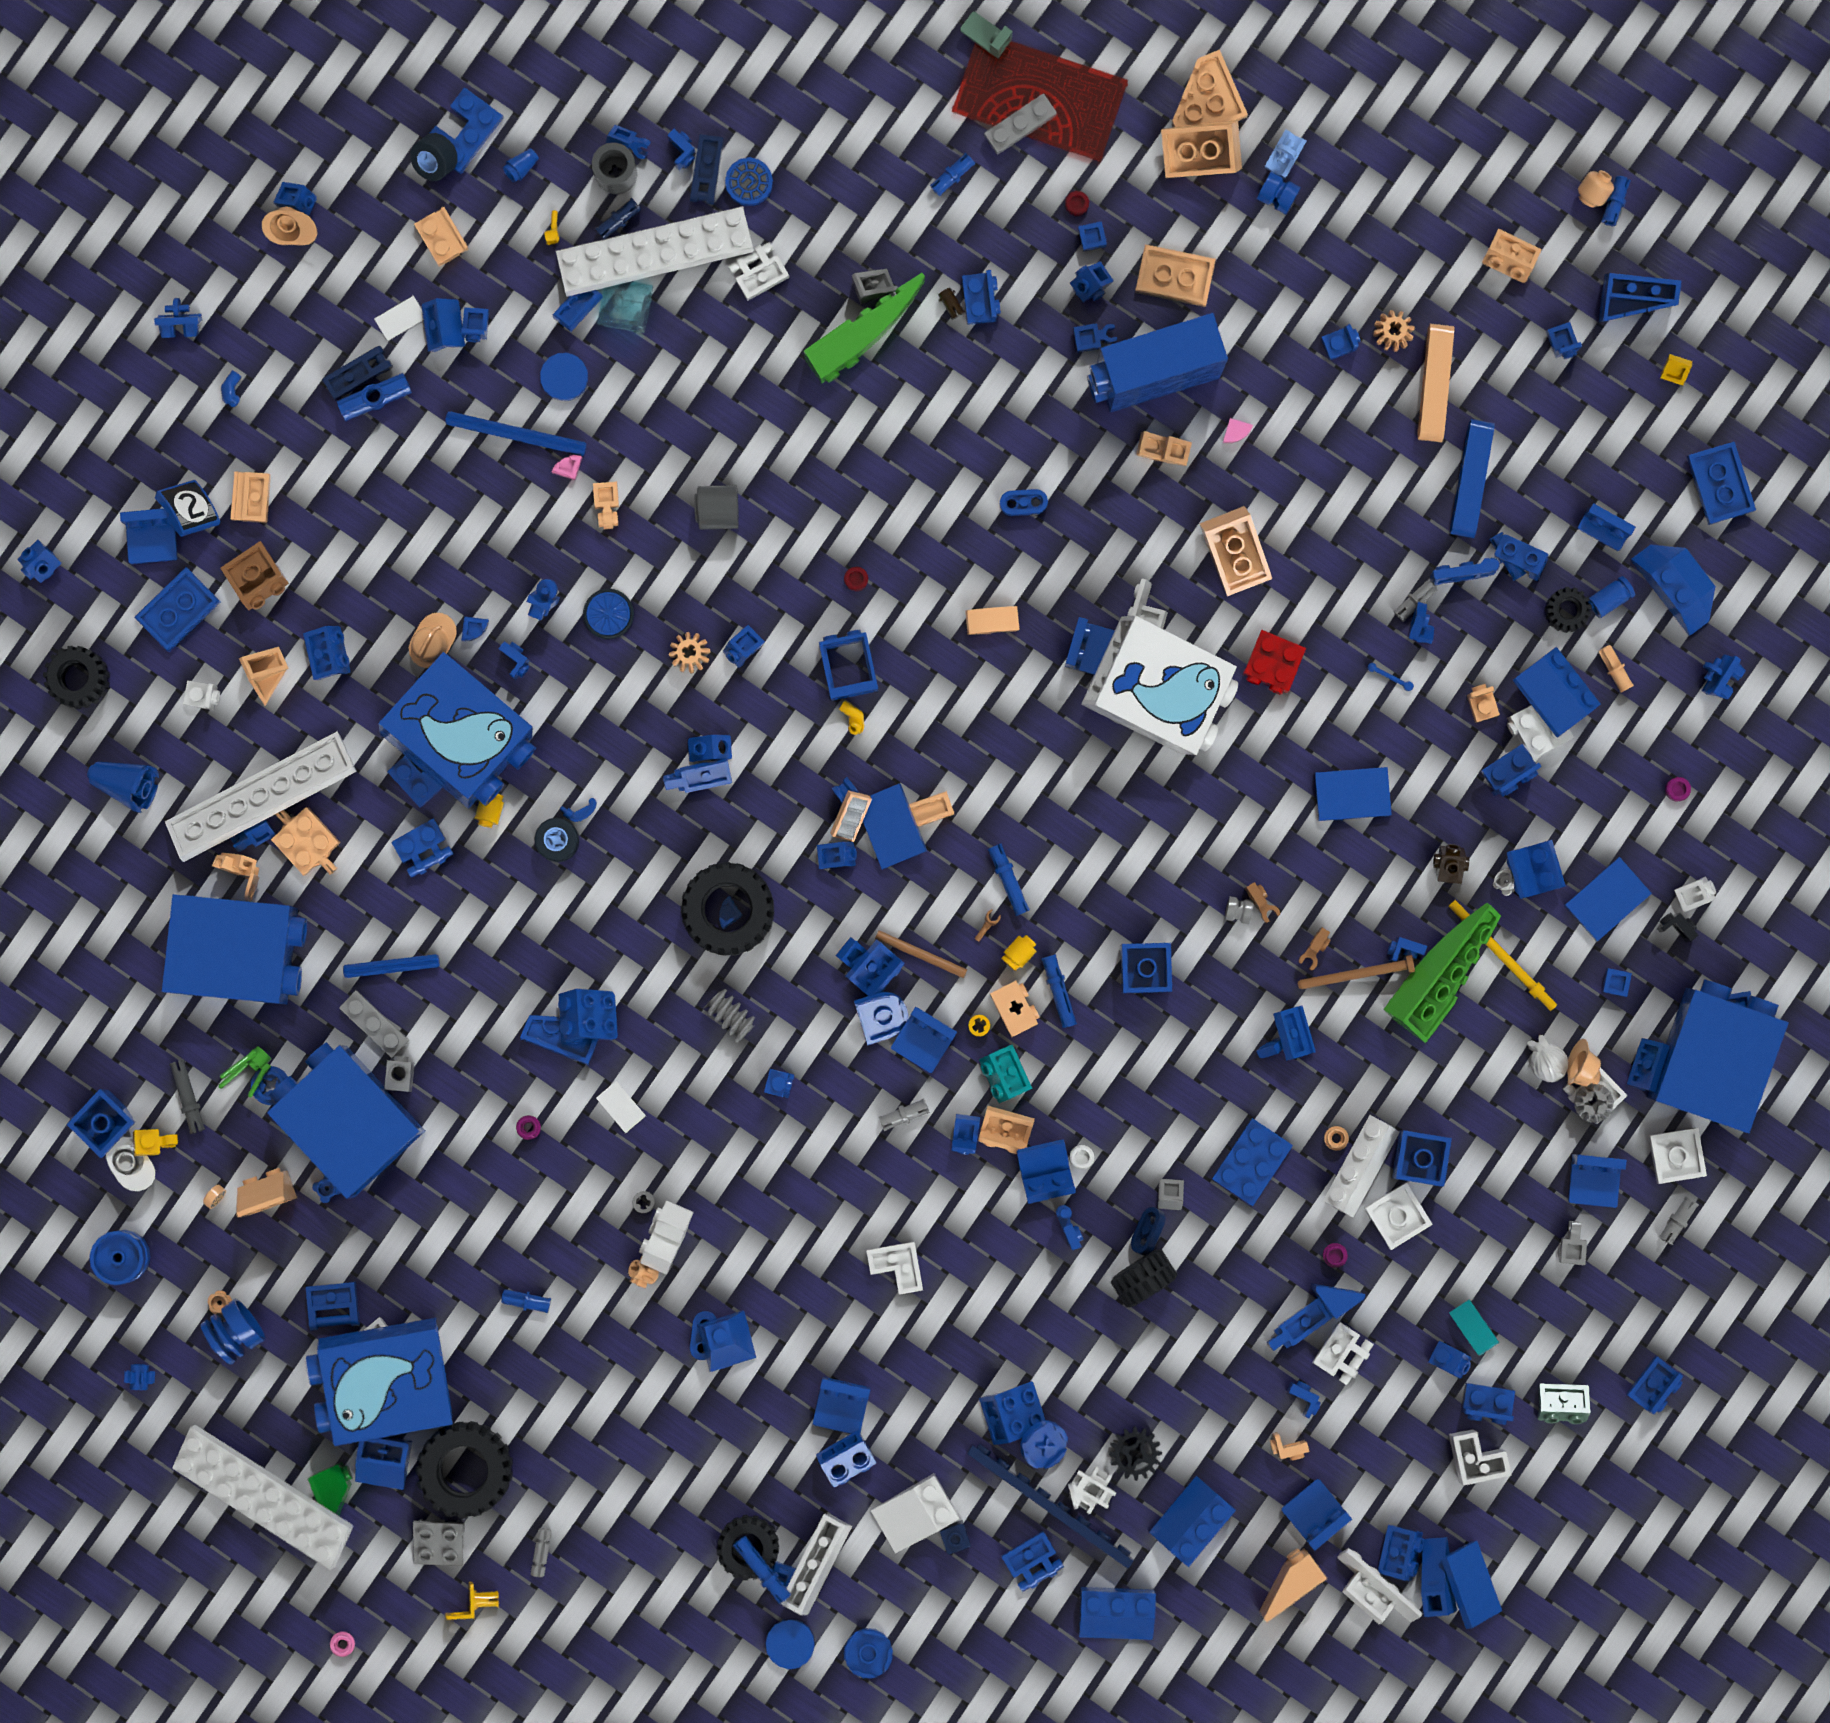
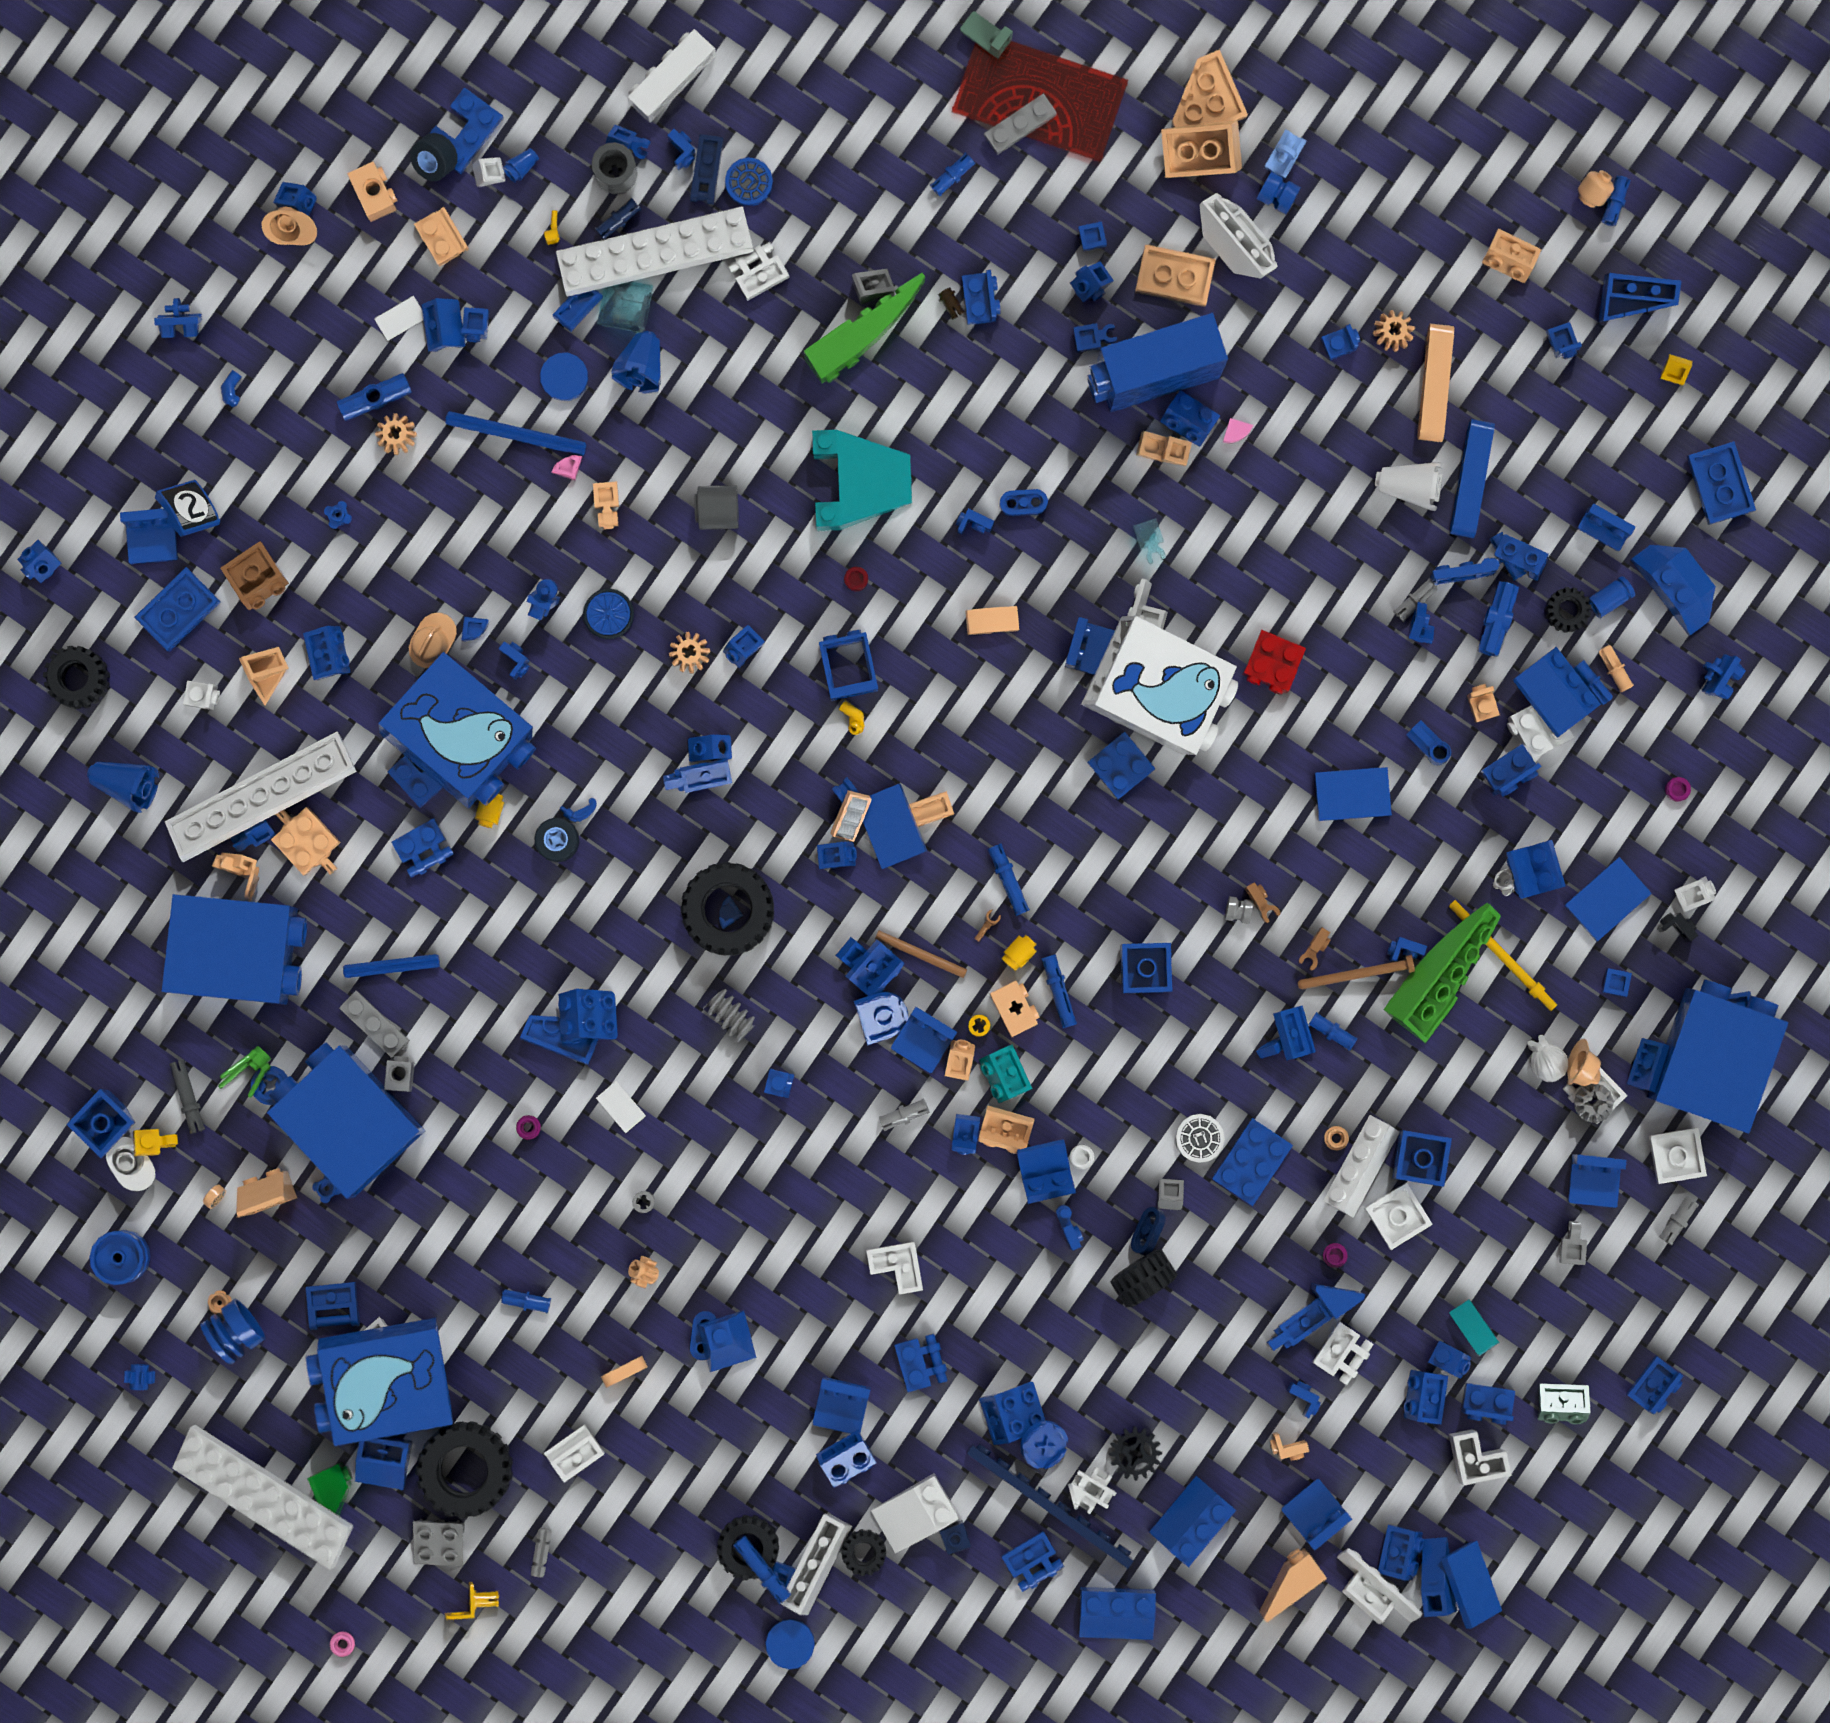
light nougat plate [231,471,271,523] -> none
dark blue plate [322,346,393,401] -> none
white brick [639,1201,694,1275] -> none
blue tile [844,1628,893,1679] -> none
dark red tile [1065,191,1089,216] -> none
light nougat slope [1199,506,1272,596] -> none
blue hinge [1367,663,1414,691] -> none
dark brown brick [1433,844,1469,884] -> none
none -> blue plate [324,501,352,529]
none -> light nougat brick [347,162,397,222]
none -> light nougat gear [375,413,417,455]
none -> white slope [472,158,506,187]
none -> white plate [544,1424,605,1483]
none -> light nougat beam [601,1356,648,1388]
none -> blue cone [611,331,661,393]
none -> white brick [628,29,716,123]
none -> teal wedge [812,430,912,531]
none -> black tyre [842,1529,886,1576]
none -> blue plate [894,1333,948,1392]
none -> light nougat bracket [945,1040,975,1081]
none -> blue bracket [955,508,994,535]
none -> blue plate [1087,732,1155,800]
none -> clear light blue plate [1133,518,1165,564]
none -> blue bracket [1160,390,1221,447]
none -> tile [1175,1114,1225,1163]
none -> white wedge [1200,193,1278,279]
none -> blue pin [1308,1012,1358,1051]
none -> white cone [1375,462,1443,511]
none -> blue bracket [1404,1370,1448,1424]
none -> blue piece [1406,720,1451,766]
none -> blue piece [1478,581,1519,657]
none -> blue axle [1573,660,1613,705]

